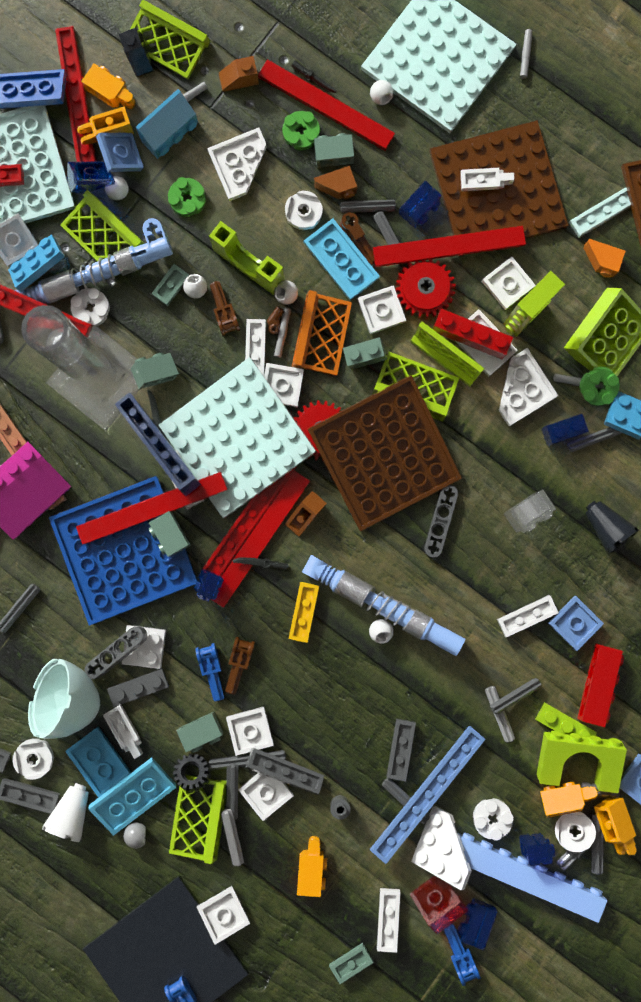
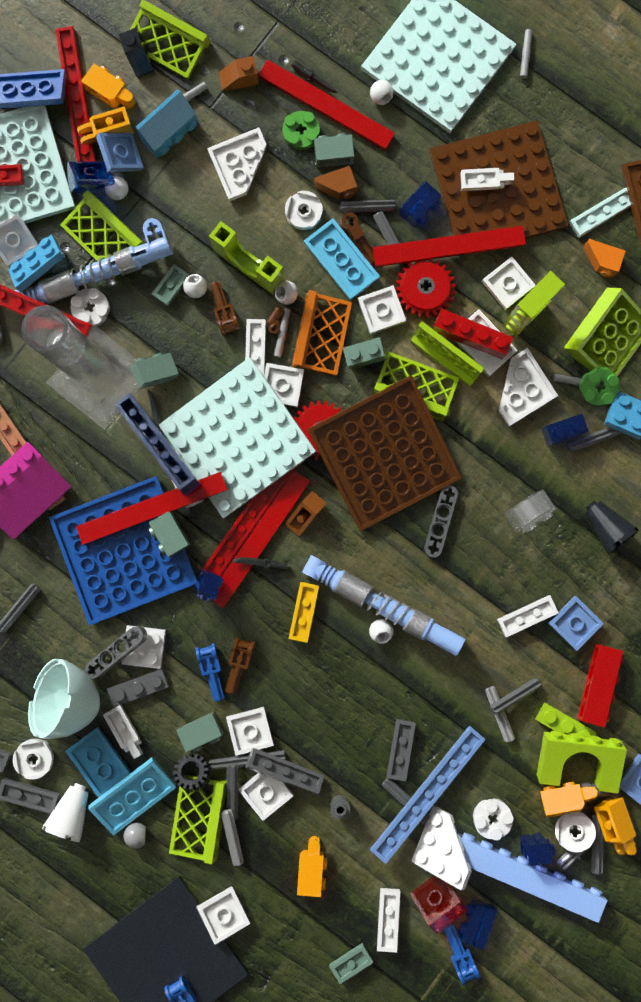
bright green plate [168,177,206,217] -> none

